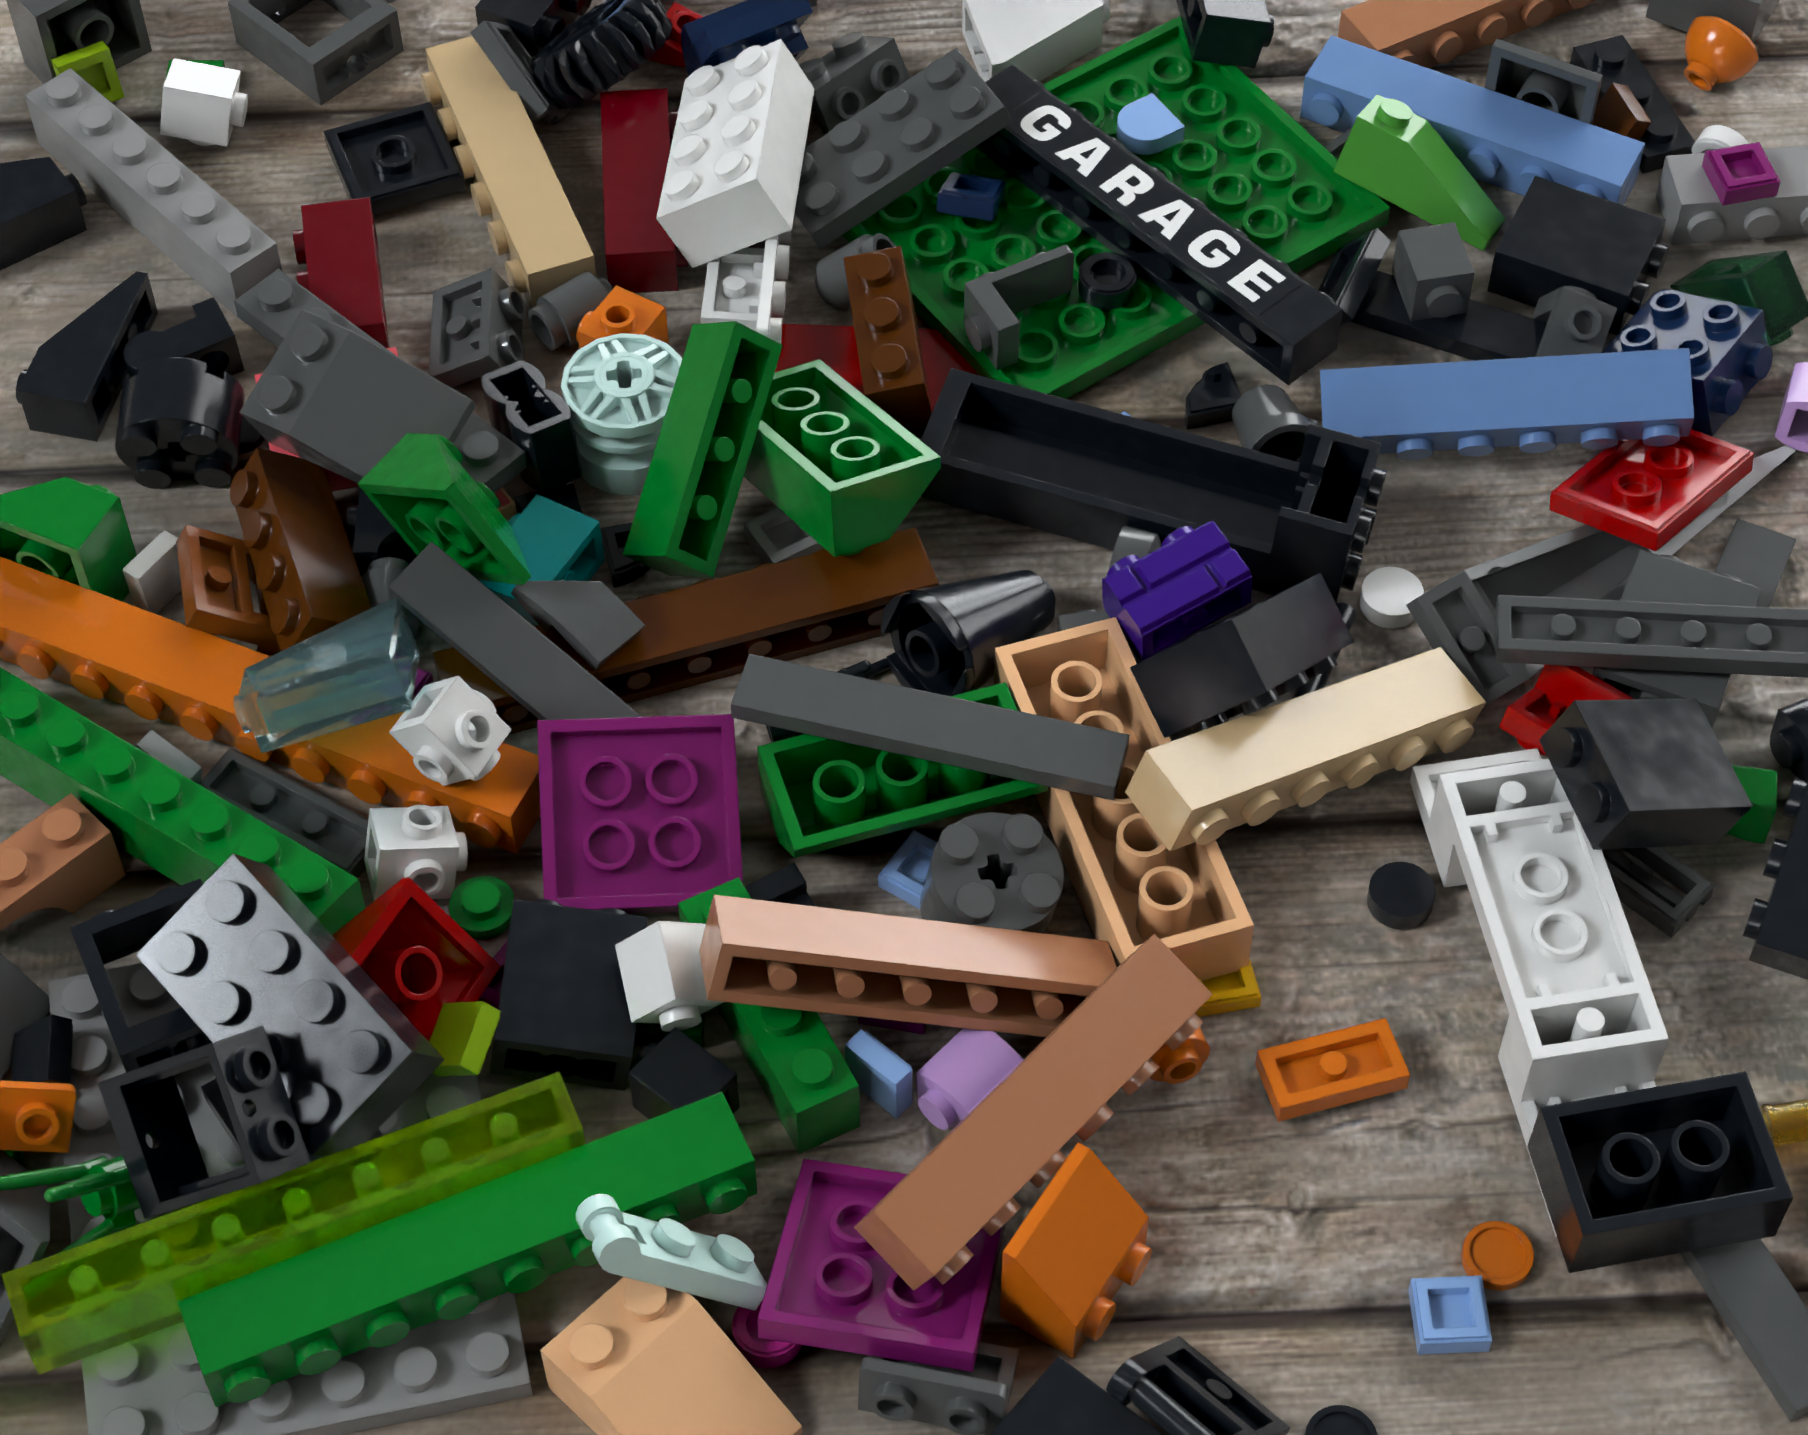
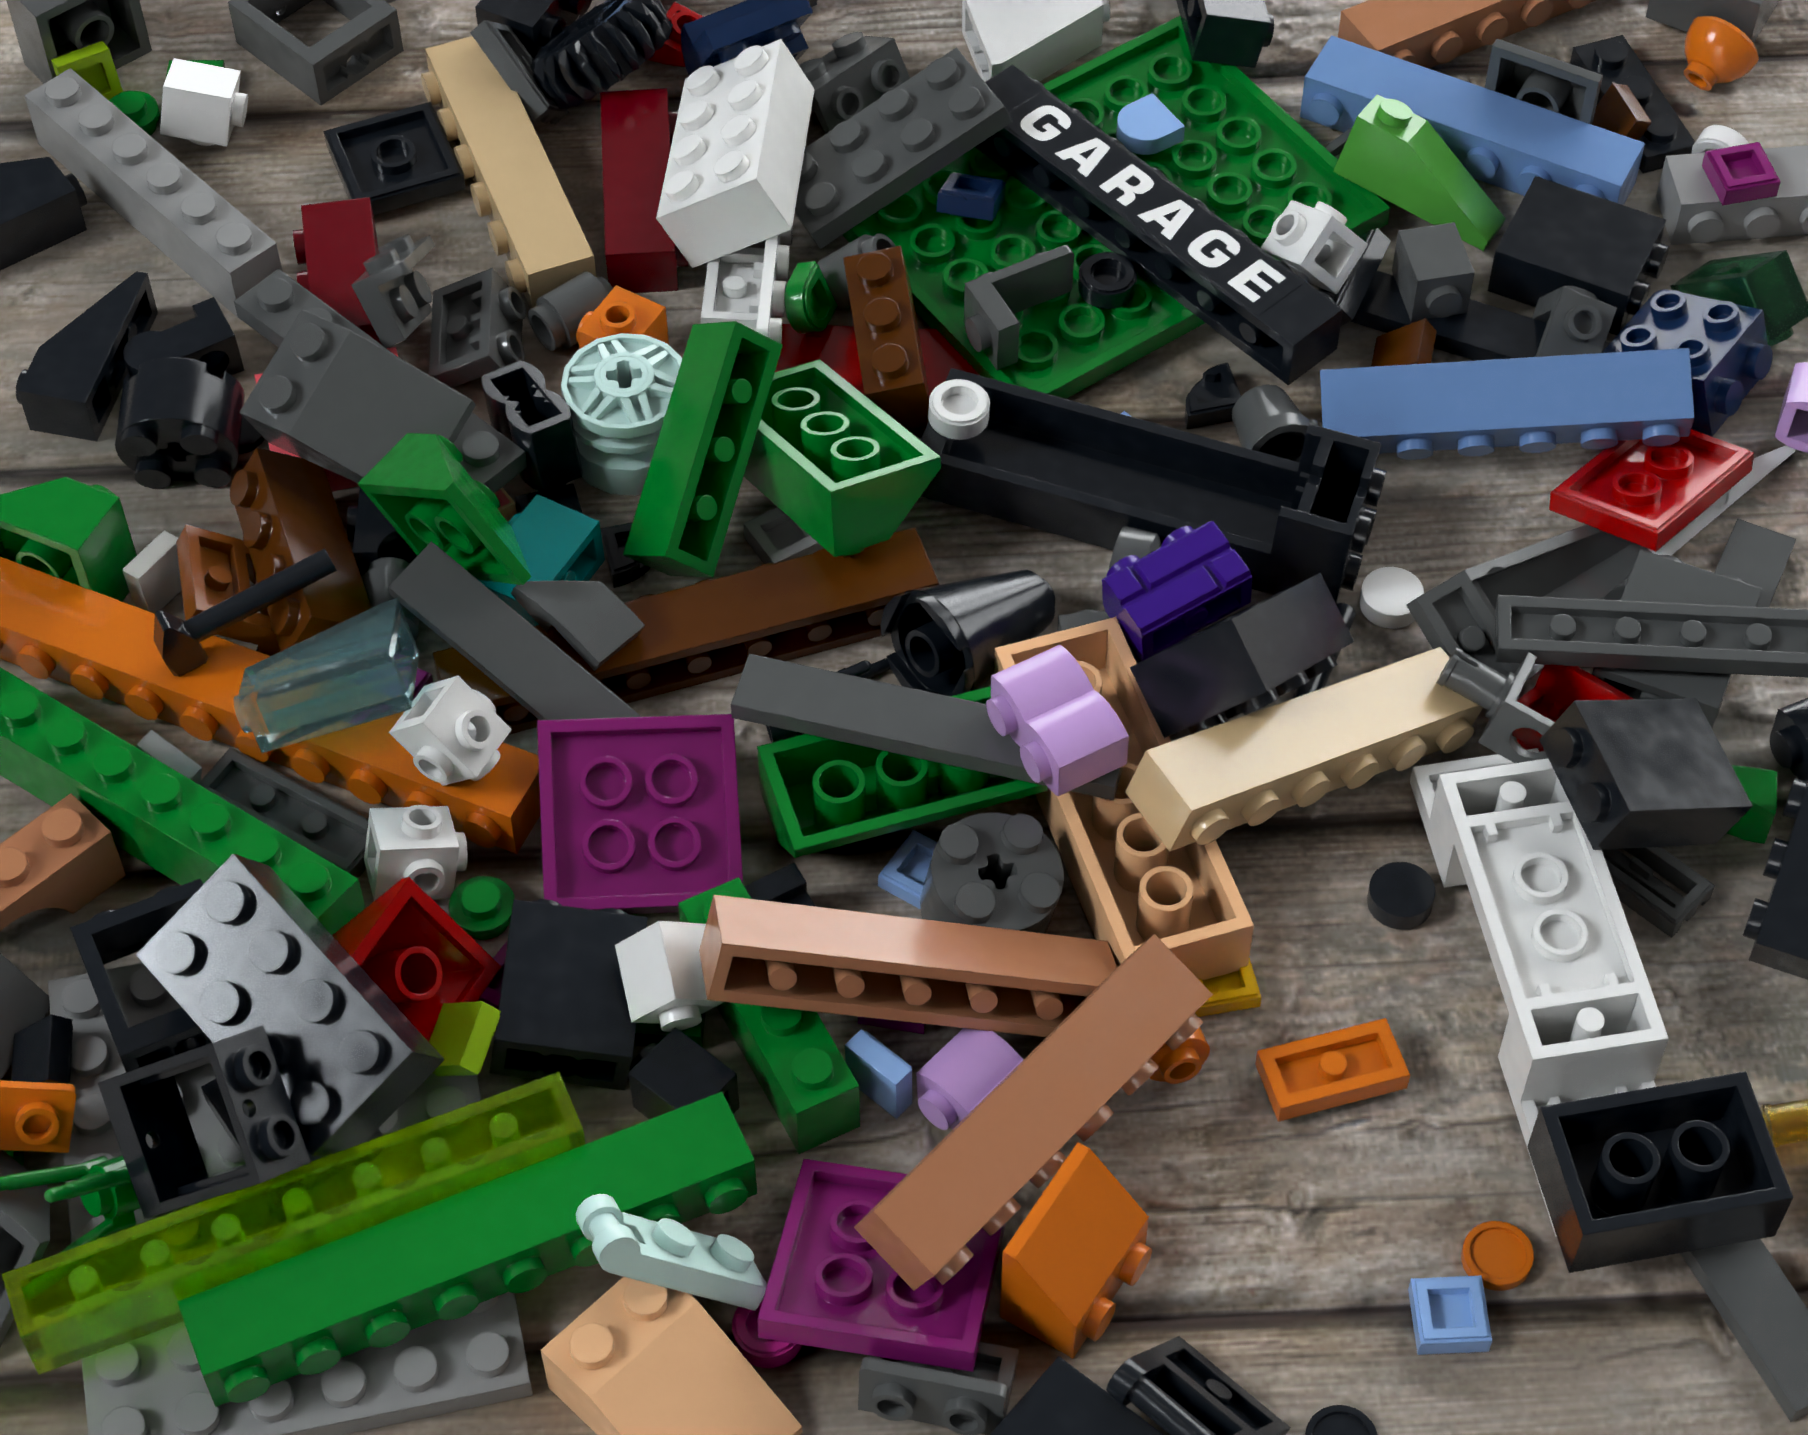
none -> green plate [109,91,160,136]
none -> black piece [154,548,337,677]
none -> dark grey bracket [351,234,435,348]
none -> green tile [784,261,837,333]
none -> white tile [928,379,990,440]
none -> lavender brick [986,645,1129,796]
none -> white brick [1261,200,1368,294]
none -> reddish brown tile [1371,318,1437,367]
none -> dark grey bracket [1436,647,1555,763]

